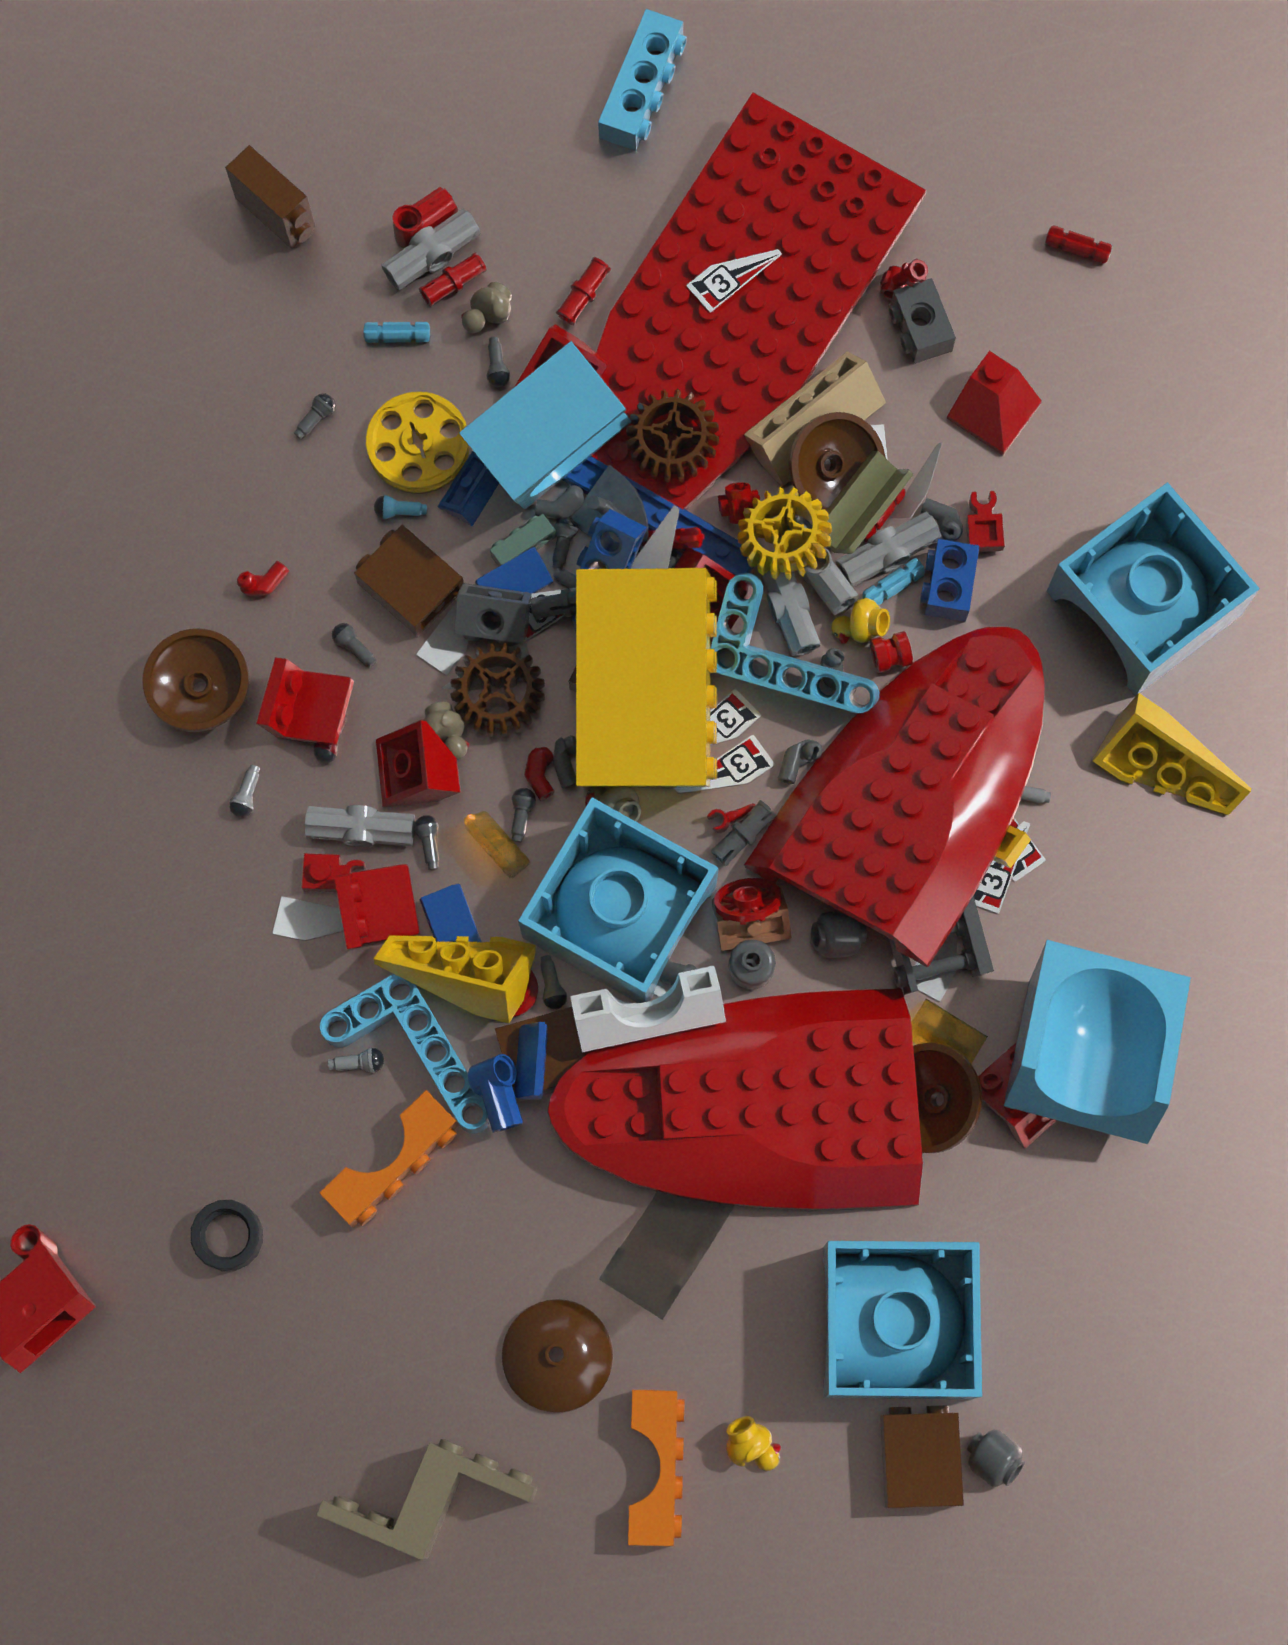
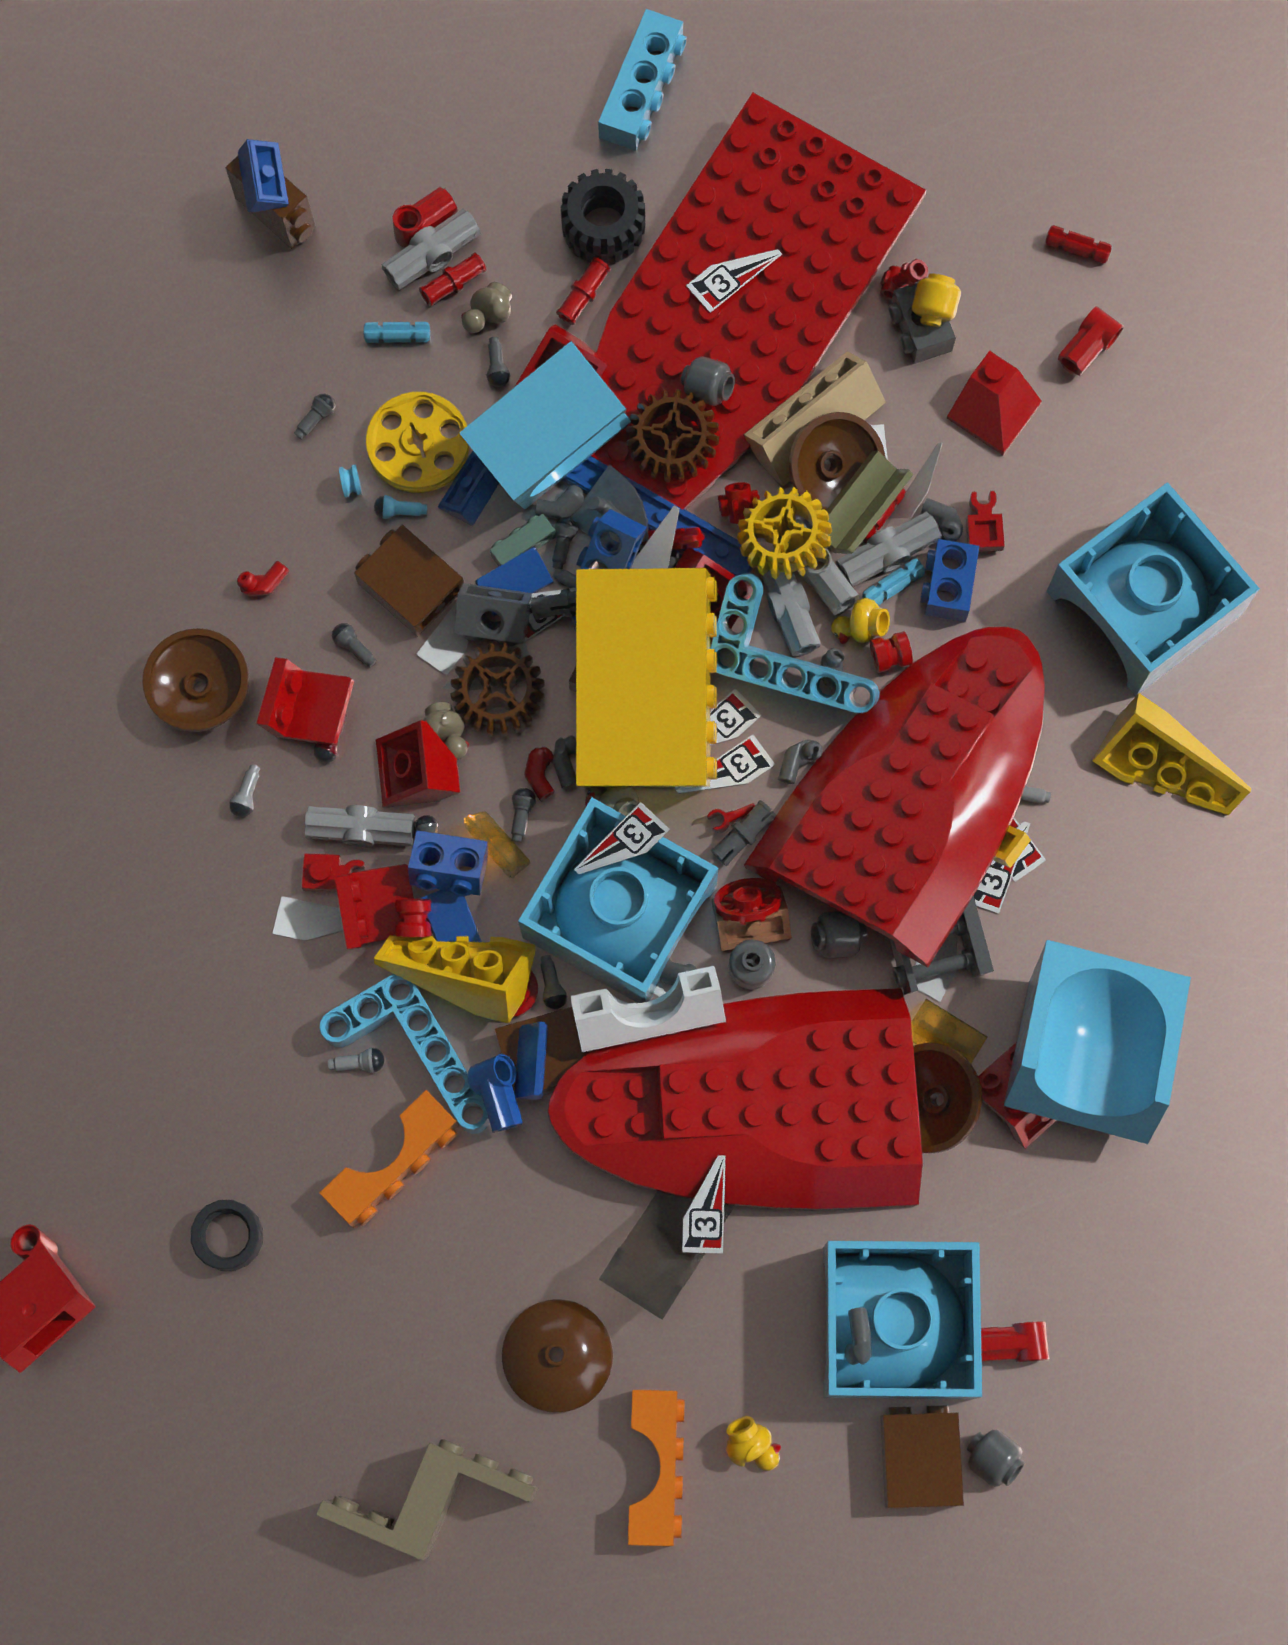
none -> blue slope [238,139,289,212]
none -> medium azure bush [339,464,362,498]
none -> red wheel [395,899,431,937]
none -> blue brick [408,830,488,896]
none -> black tyre [561,169,645,264]
none -> sticker [574,802,670,874]
none -> dark grey head [681,356,735,406]
none -> sticker [682,1155,725,1253]
none -> dark grey arm [844,1308,872,1365]
none -> yellow head [912,273,961,327]
none -> red piece [981,1321,1049,1362]
none -> red piece [1058,306,1124,376]

